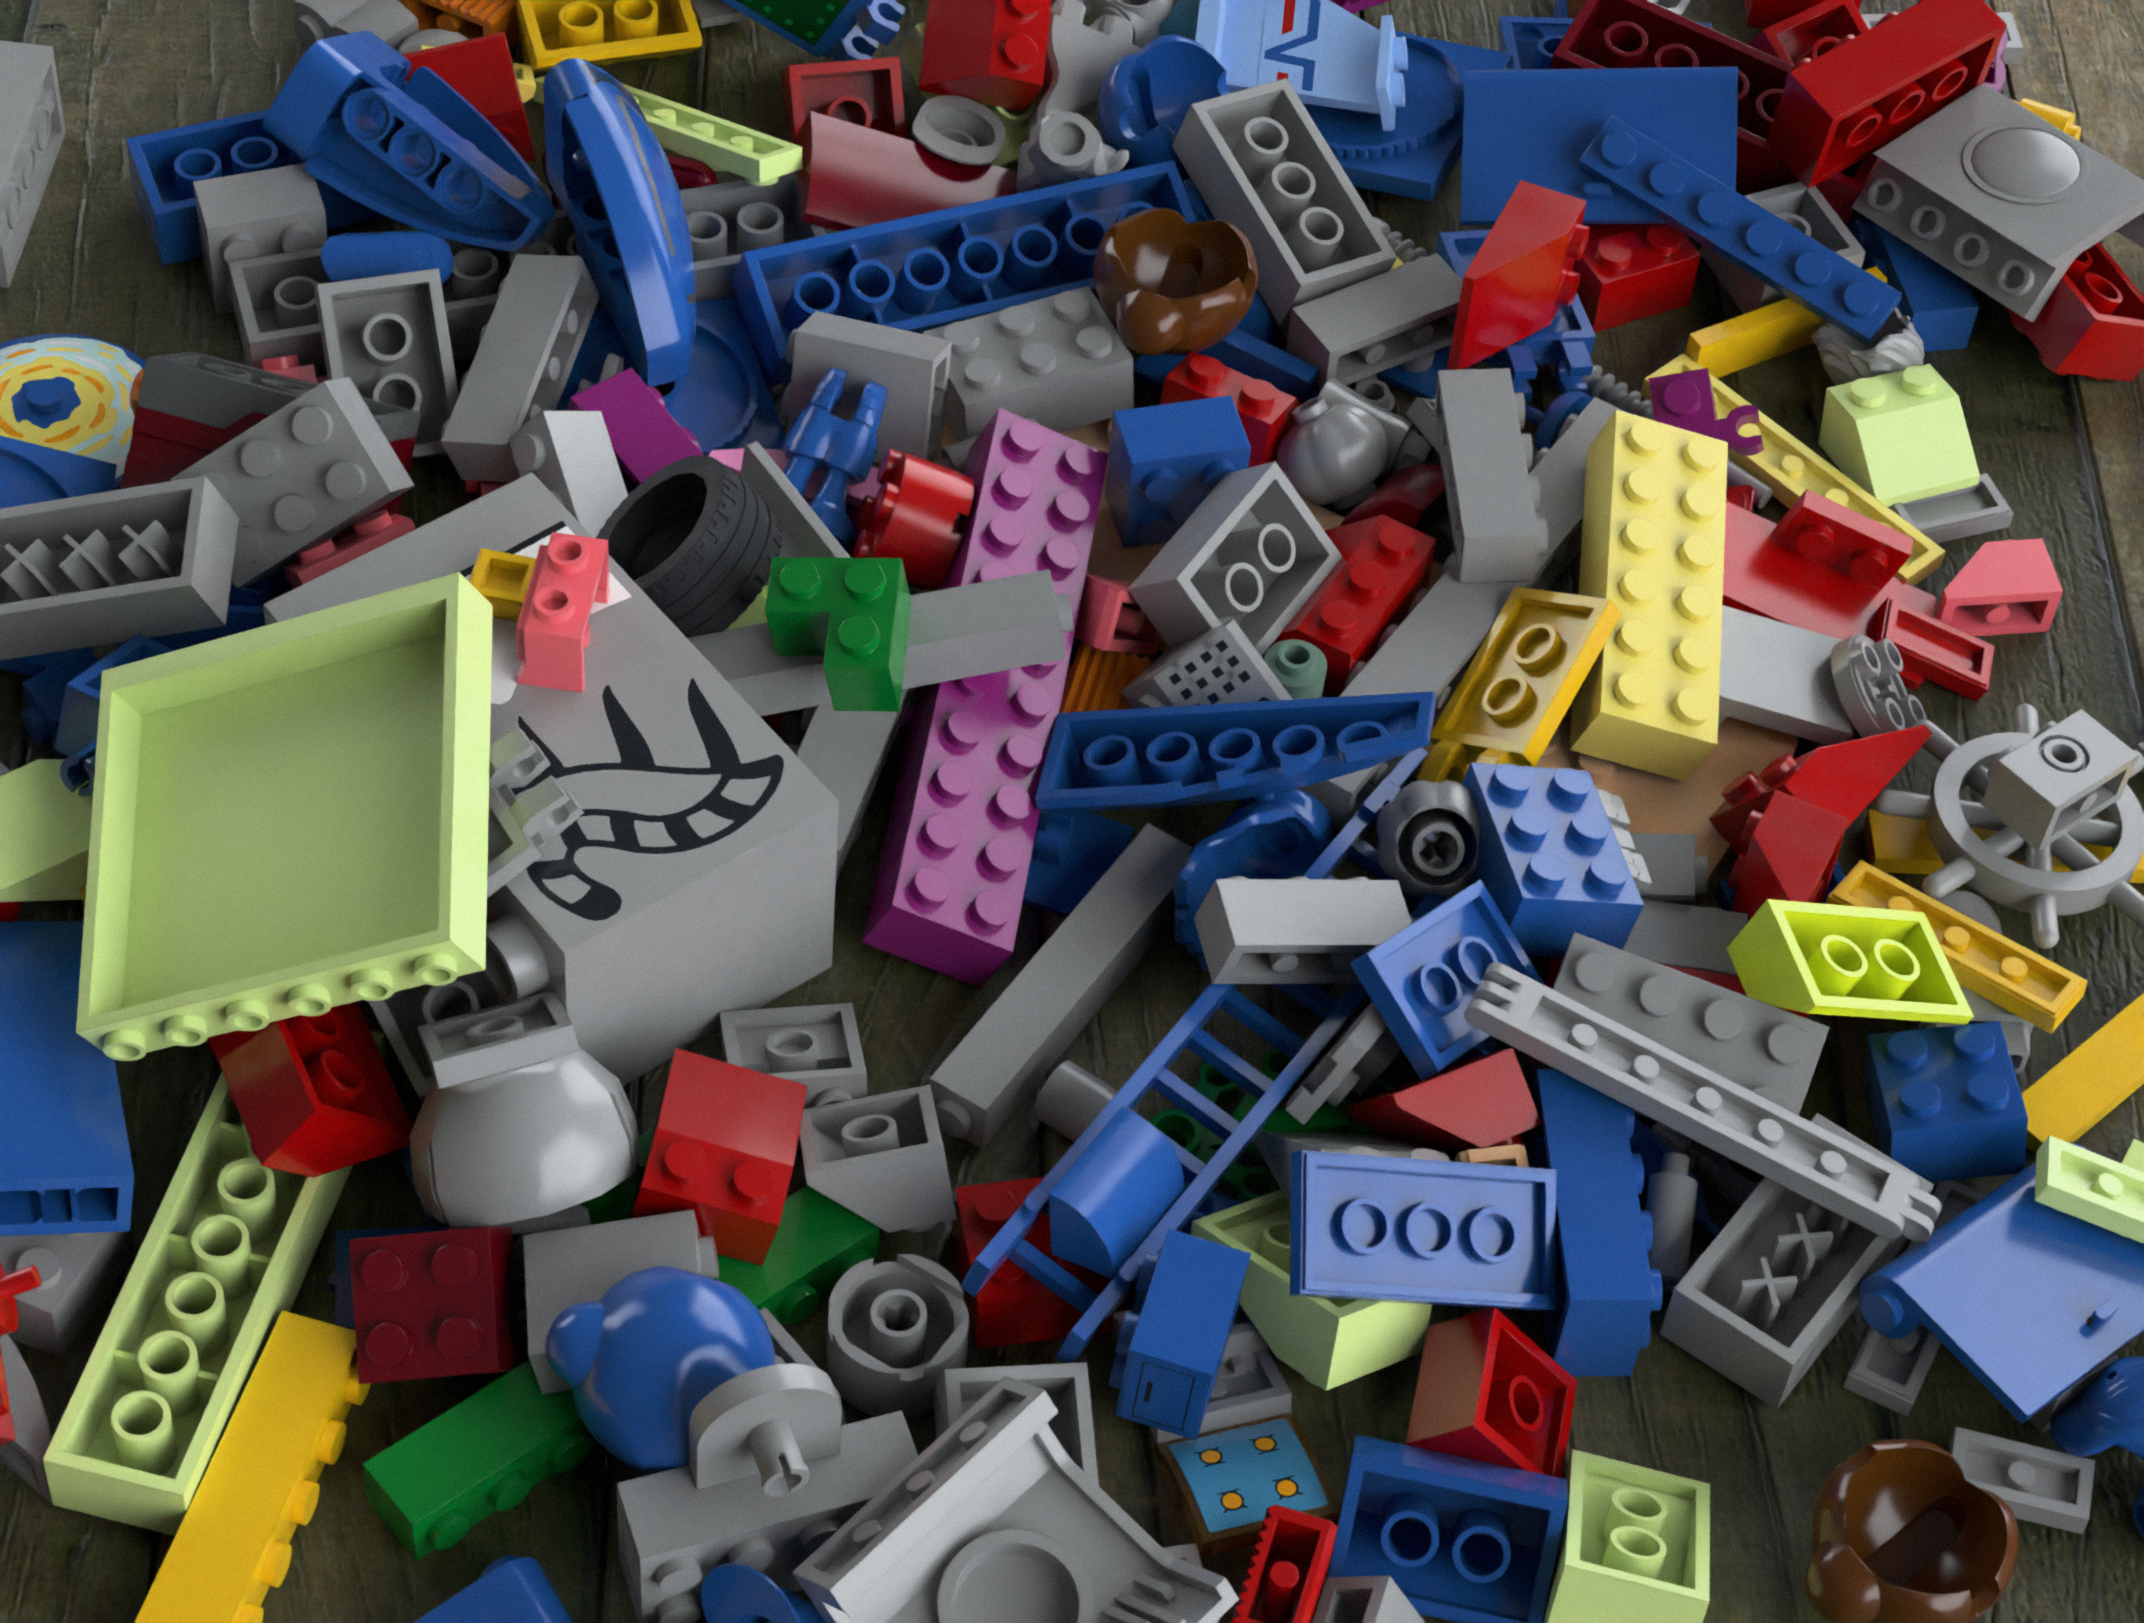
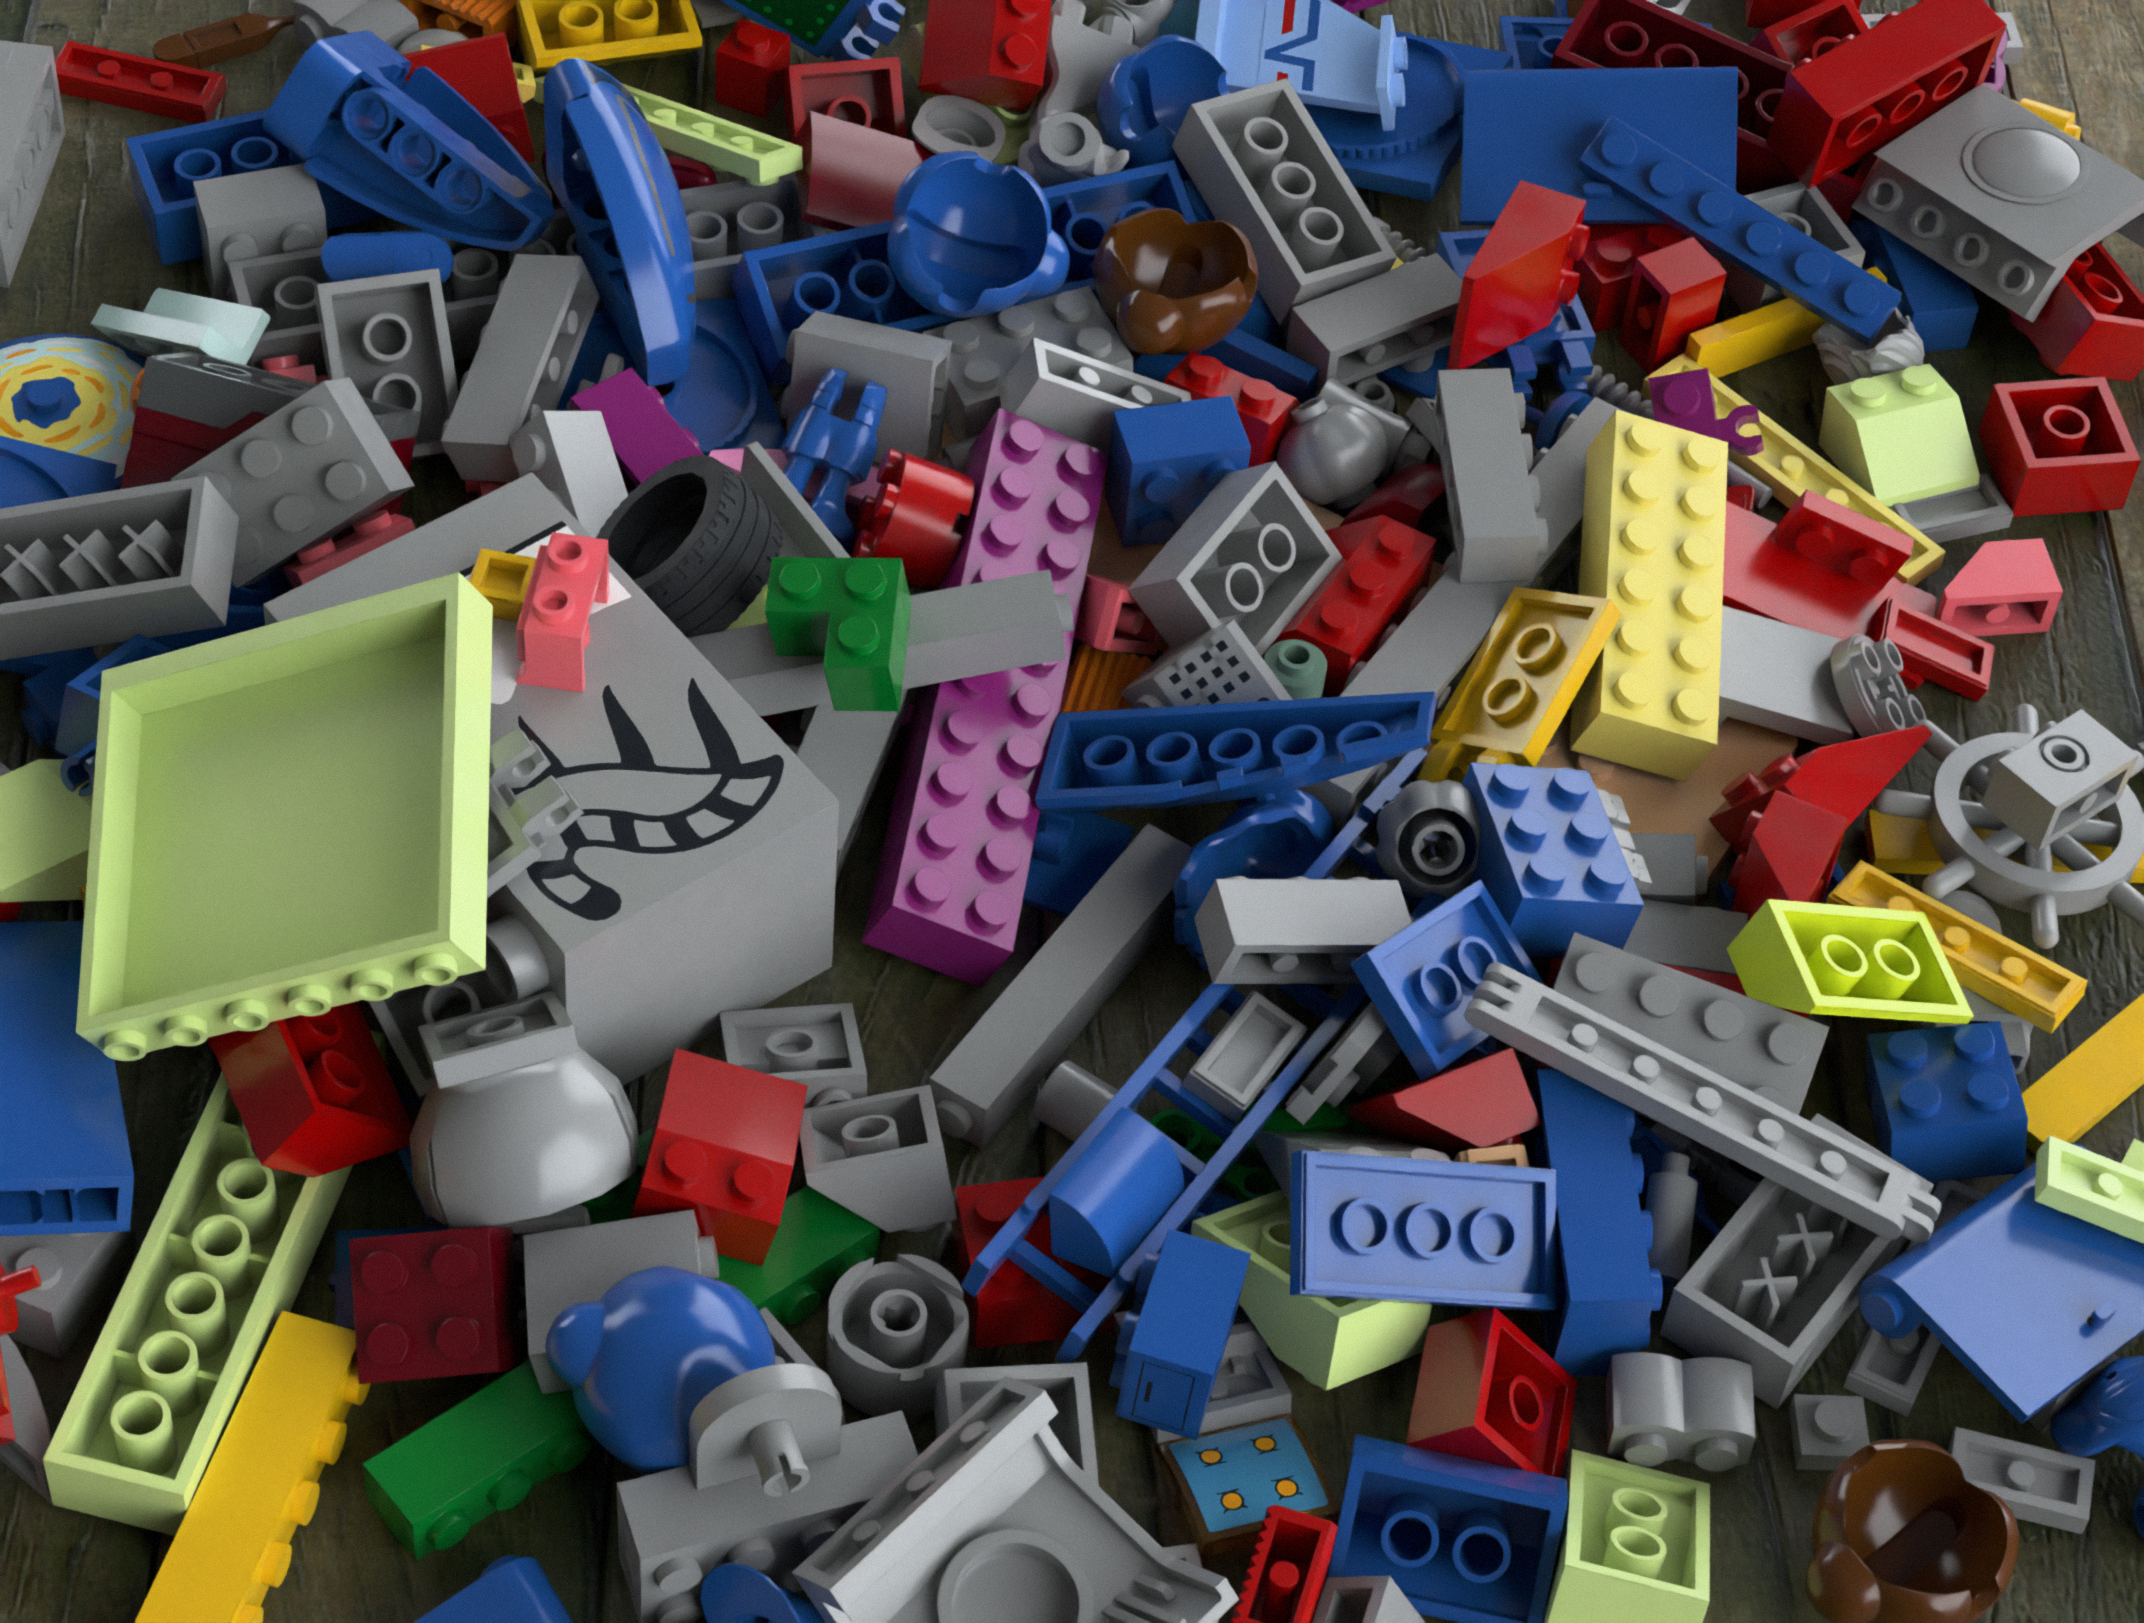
none -> red tile [55,40,227,124]
none -> light aqua panel [91,288,271,365]
none -> reddish brown piece [153,13,295,69]
none -> red brick [716,18,790,119]
none -> blue piece [887,151,1070,318]
none -> light grey brick [999,337,1192,460]
none -> light grey tile [1181,990,1308,1124]
none -> light grey brick [1605,1352,1756,1472]
none -> red brick [1618,237,1727,375]
none -> light grey plate [1789,1394,1870,1470]
none -> red brick [1978,376,2141,517]

